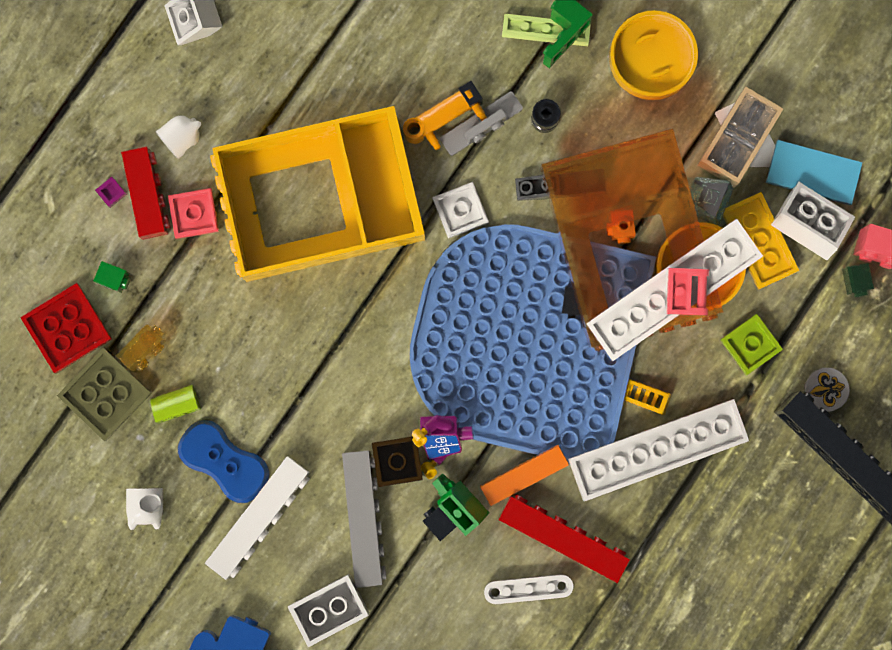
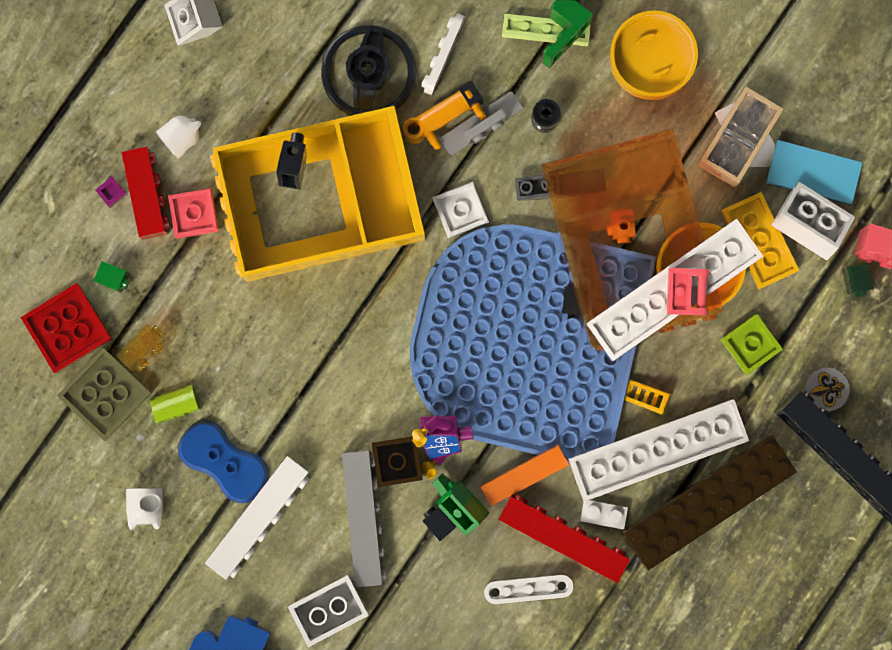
torso [677,177,734,226] -> none
none -> black torso [276,132,307,190]
none -> black piece [321,25,416,116]
none -> white plate [421,13,465,96]
none -> white plate [580,500,628,529]
none -> dark brown brick [621,435,797,571]

